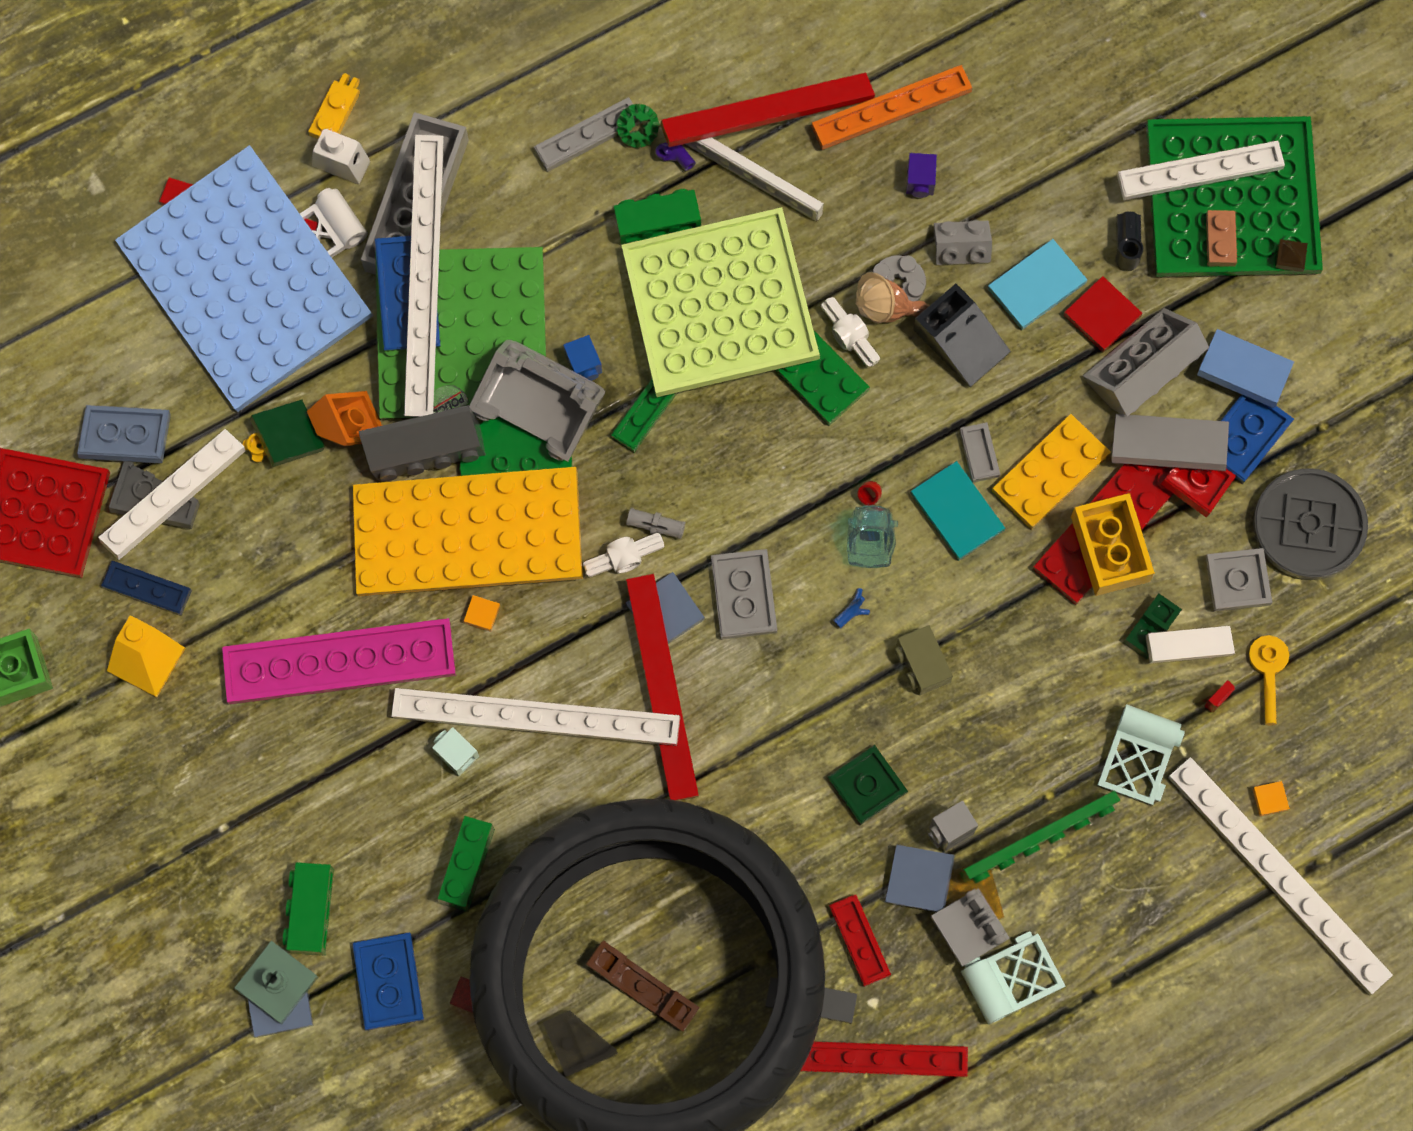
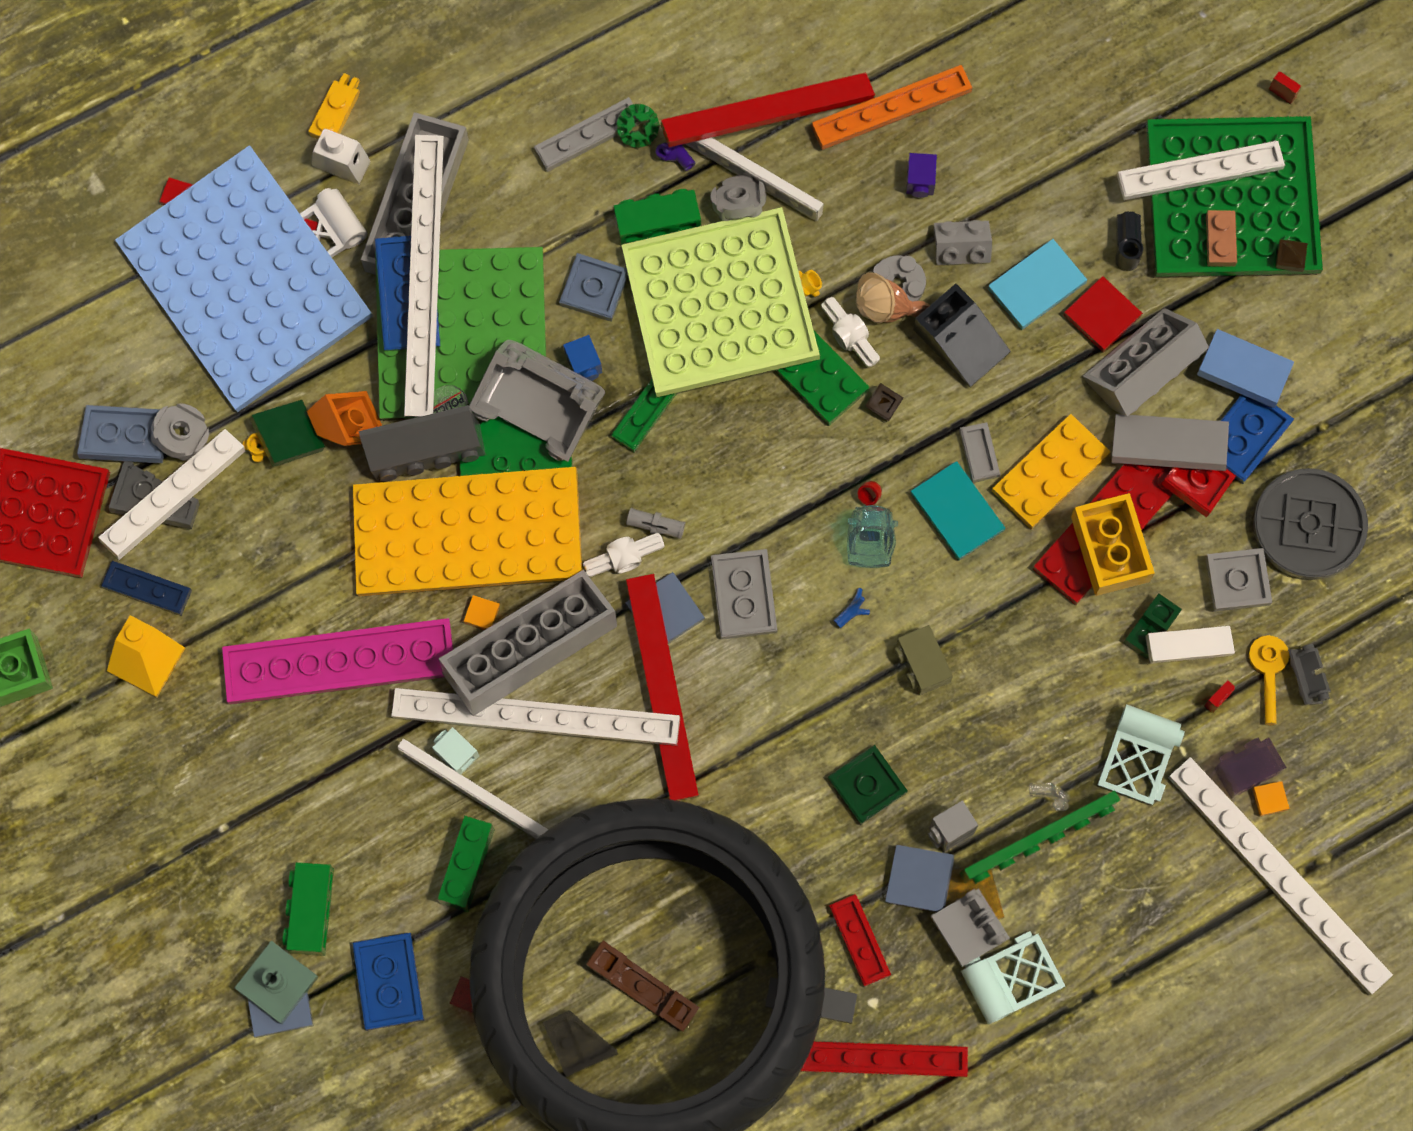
none -> light grey plate [151,404,209,460]
none -> white tile [398,739,548,839]
none -> light grey brick [439,570,617,716]
none -> sand blue tile [559,253,628,322]
none -> light grey plate [711,176,767,221]
none -> yellow plate [799,270,822,297]
none -> dark brown tile [865,383,904,421]
none -> clear arm [1029,782,1070,811]
none -> brick [1214,737,1287,799]
none -> red tile [1269,72,1301,104]
none -> dark grey hinge [1288,644,1331,705]

